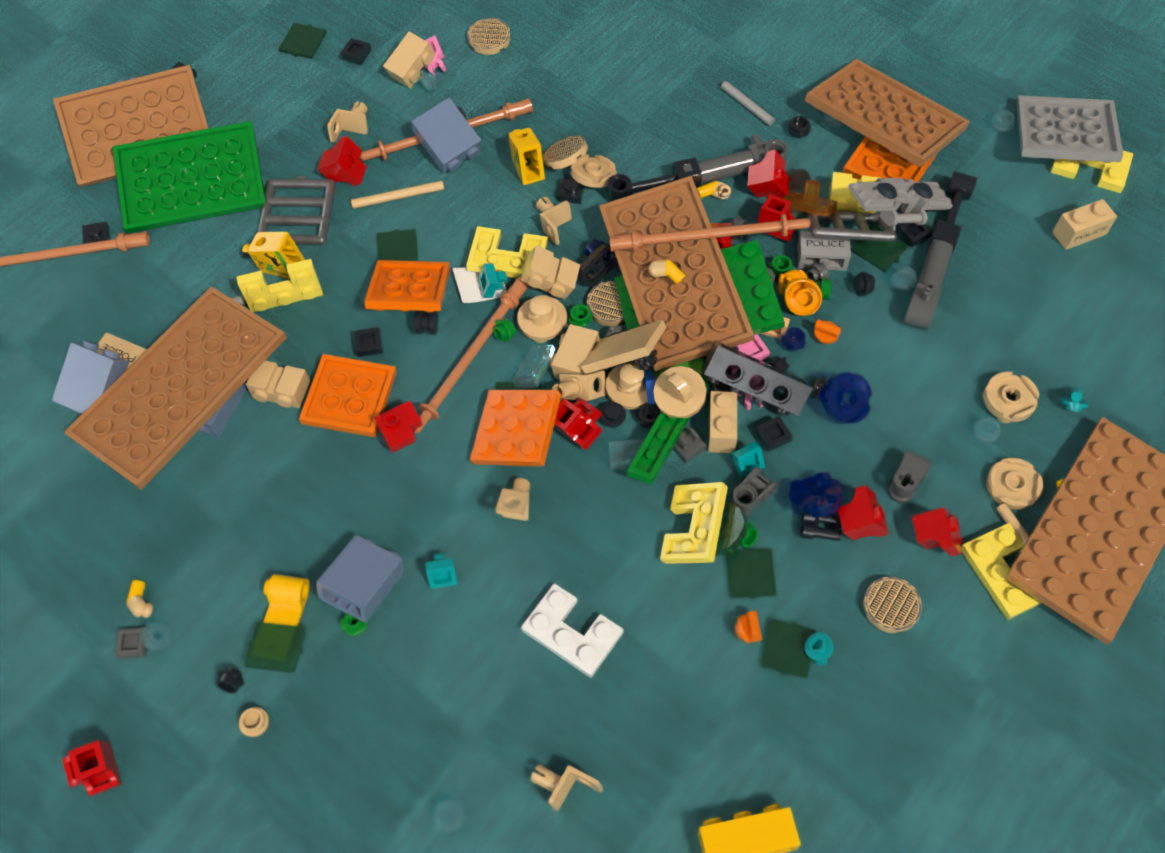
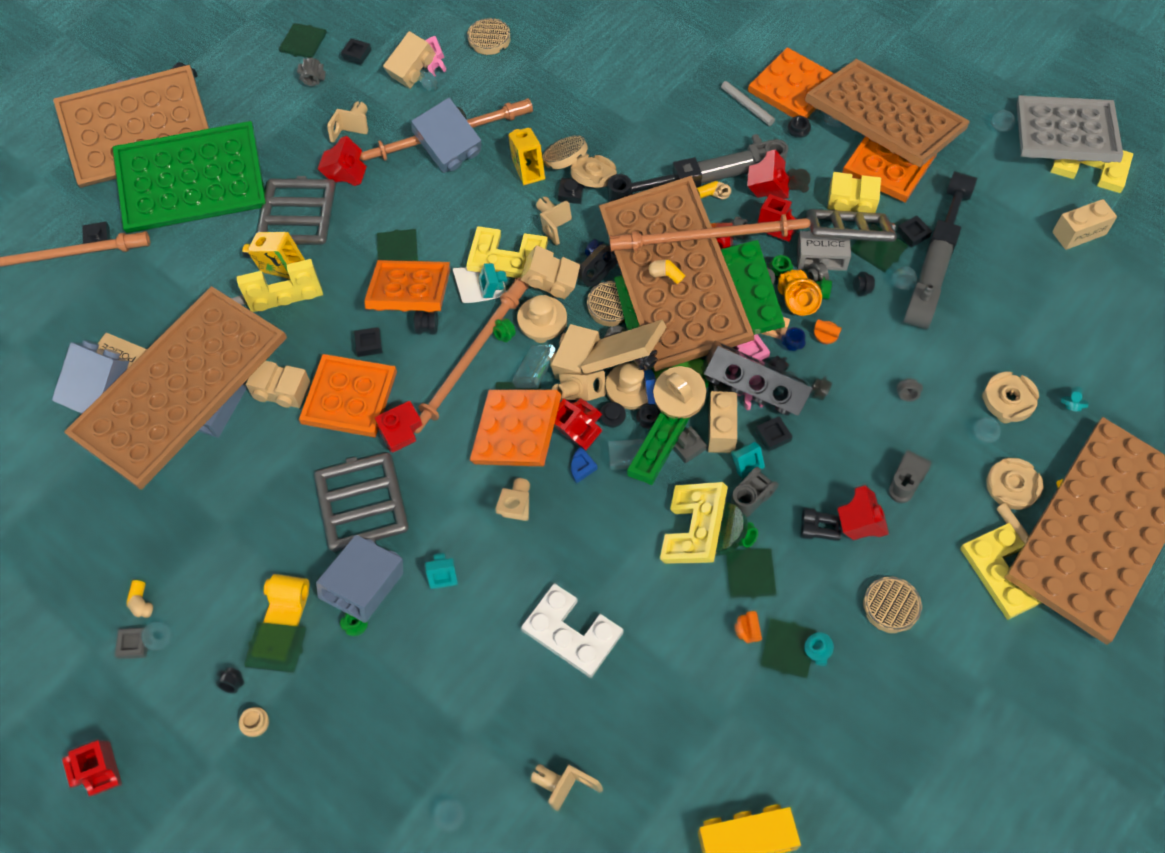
tan bar [351,181,444,209] -> none
green plate [568,304,593,327] -> none
clear orange tile [784,180,838,217] -> none
clear blue plate [789,472,845,518] -> none
clear blue plate [819,372,872,424] -> none
light grey piece [848,178,953,226] -> none
red brick [912,507,963,557] -> none
none -> dark grey gear [297,58,326,86]
none -> flat silver bar [314,453,409,552]
none -> blue tile [571,447,597,484]
none -> orange plate [748,47,835,118]
none -> dark grey plate [897,378,923,402]

